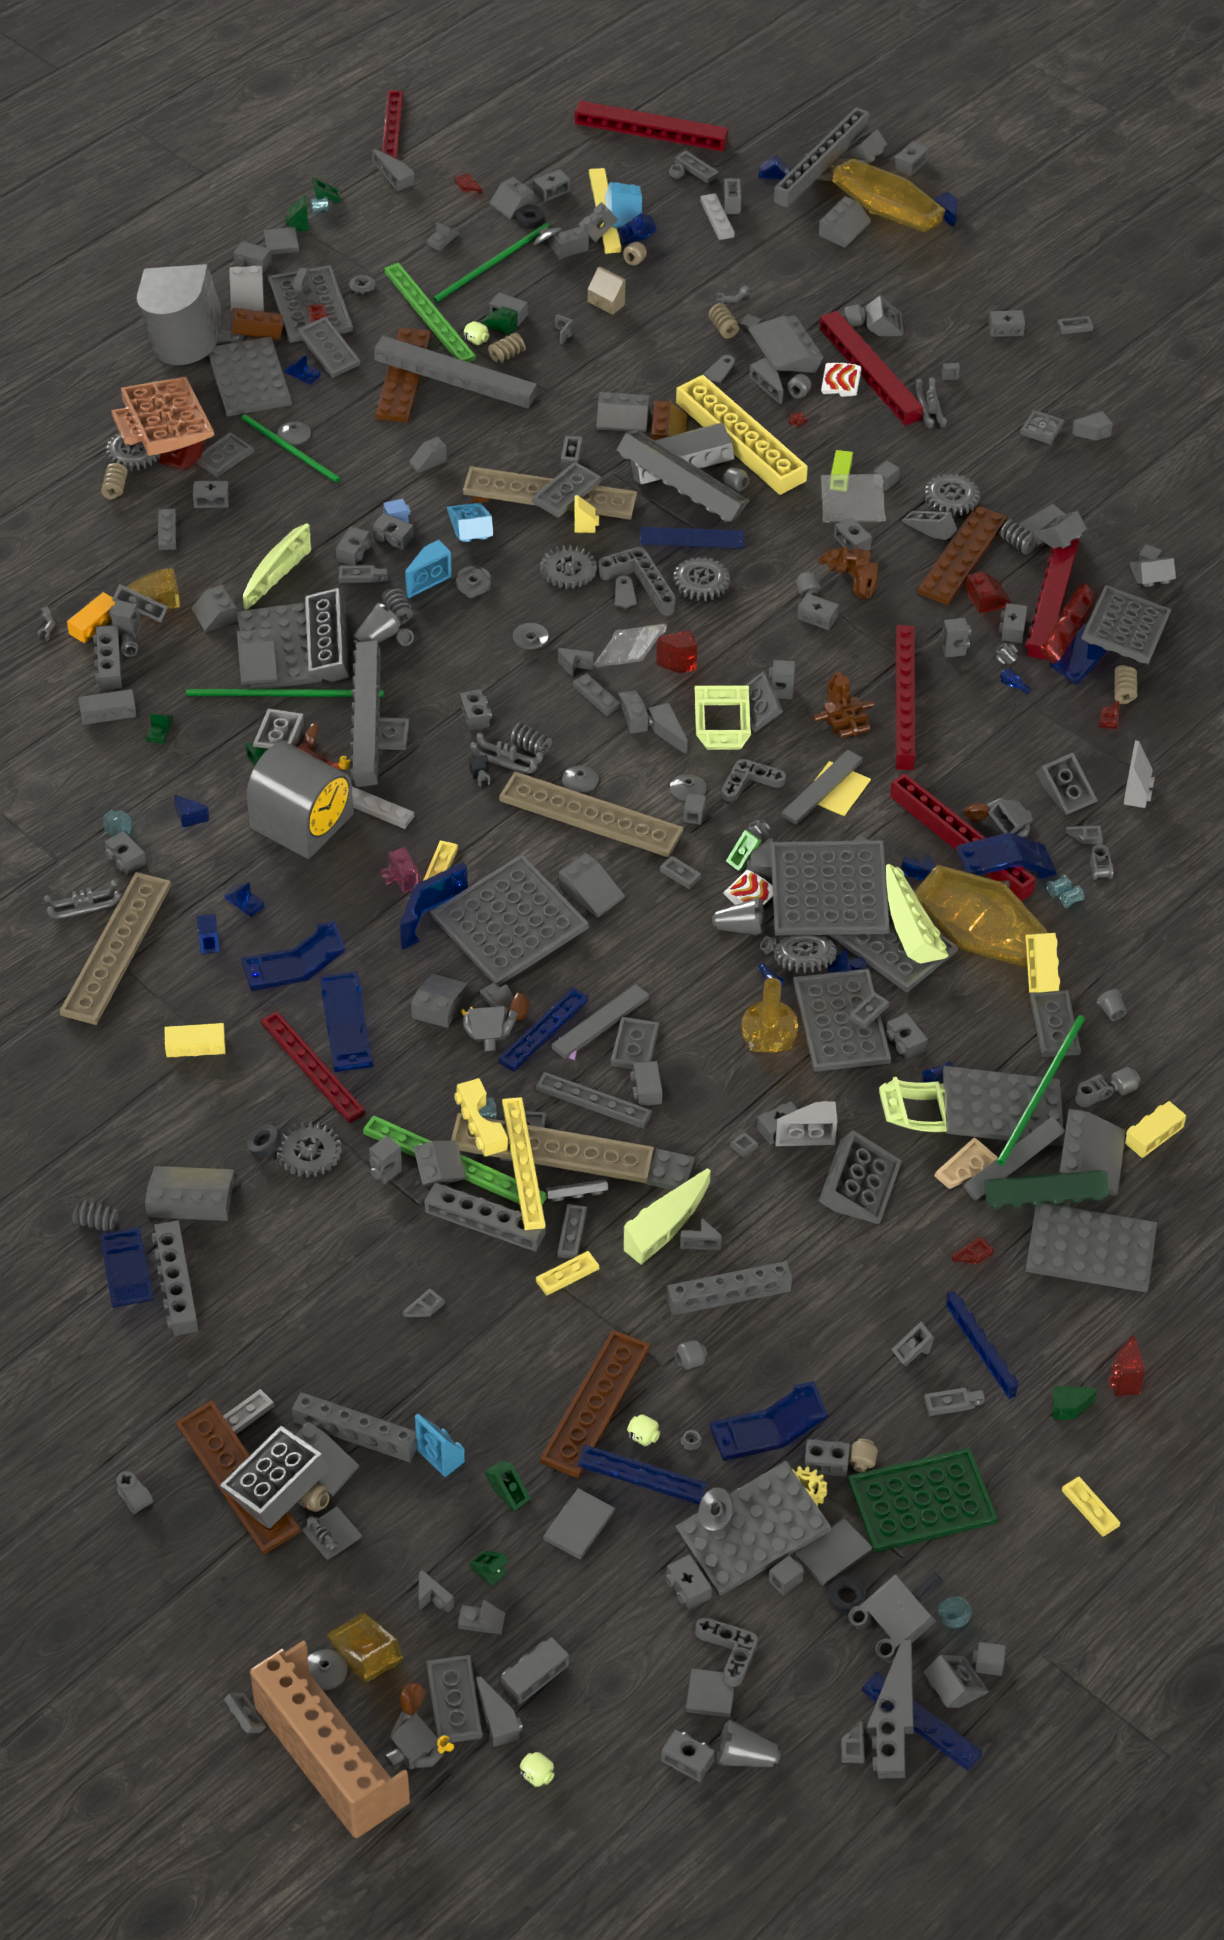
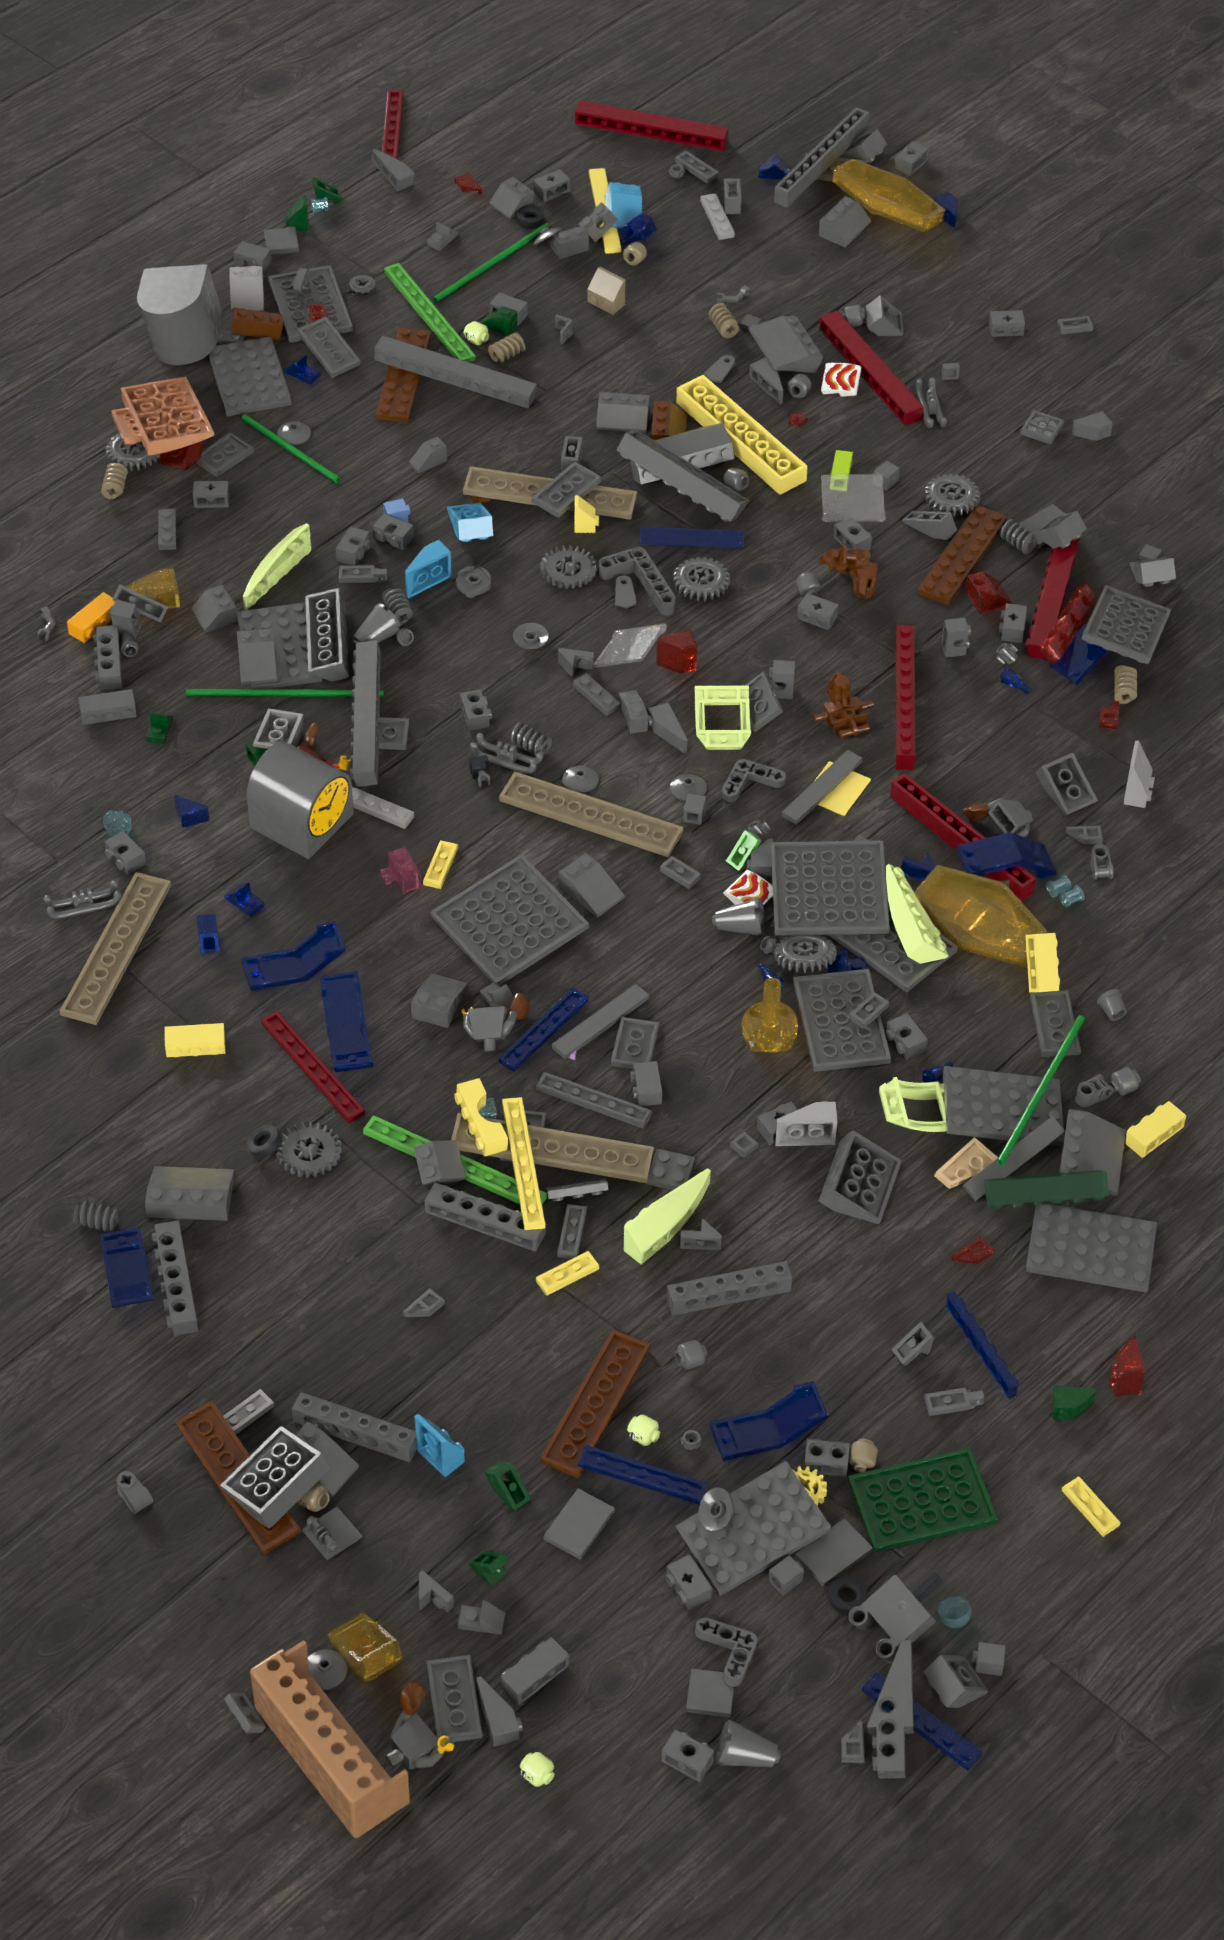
dark grey brick [369,1135,402,1184] -> none
clear blue windscreen [400,862,468,950] -> none

